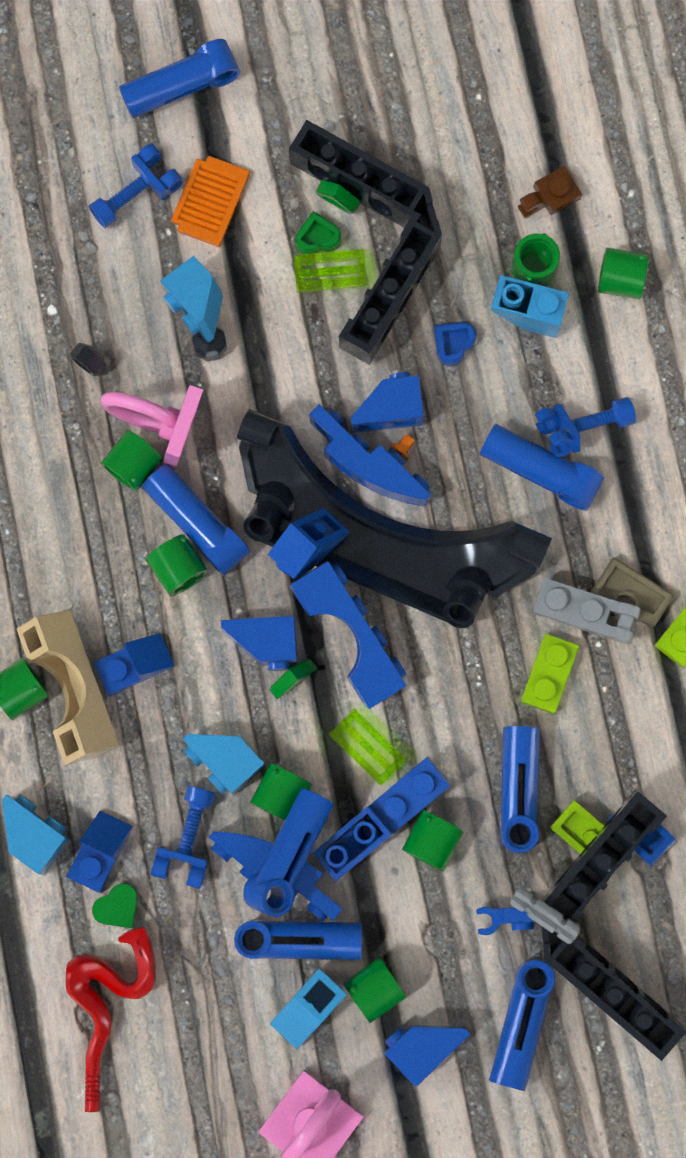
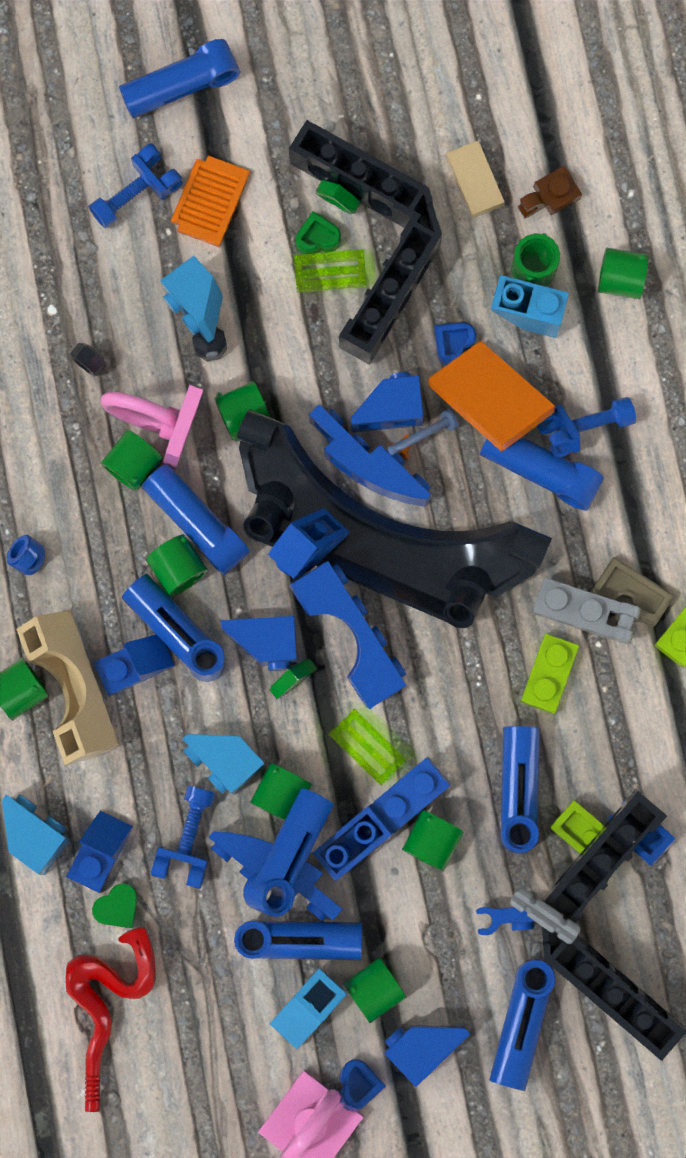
none -> blue tile [7,535,45,575]
none -> blue piece [122,574,225,682]
none -> green piece [214,381,270,441]
none -> blue tile [339,1059,386,1112]
none -> sand blue piece [388,408,459,455]
none -> orange tile [428,341,555,452]
none -> tan tile [446,141,505,218]

